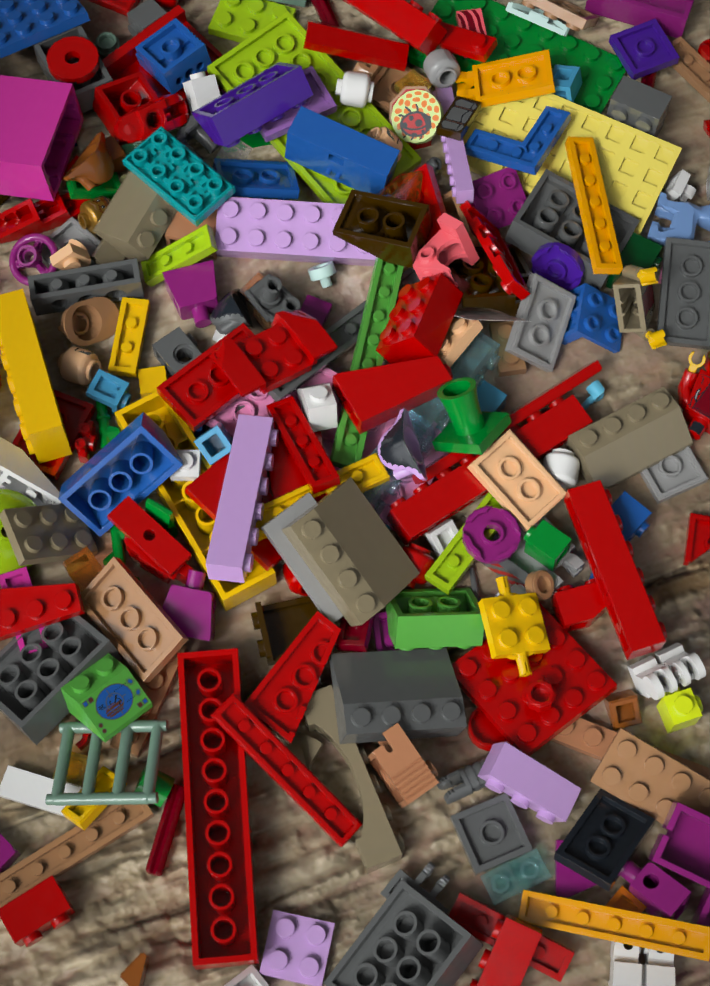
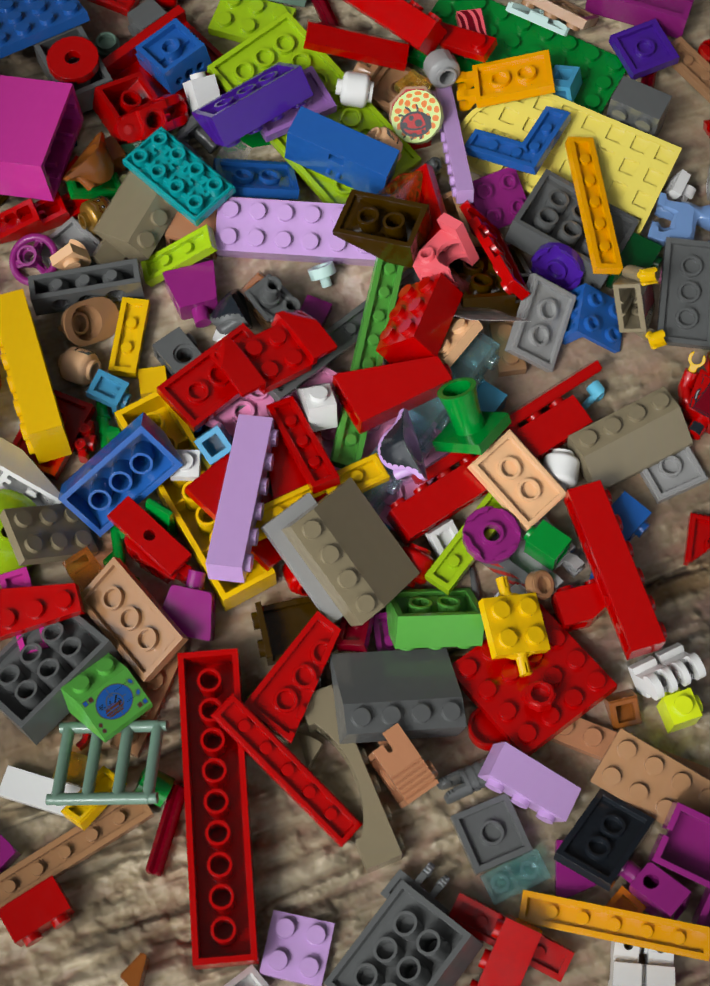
tile [436,96,481,141] -> none

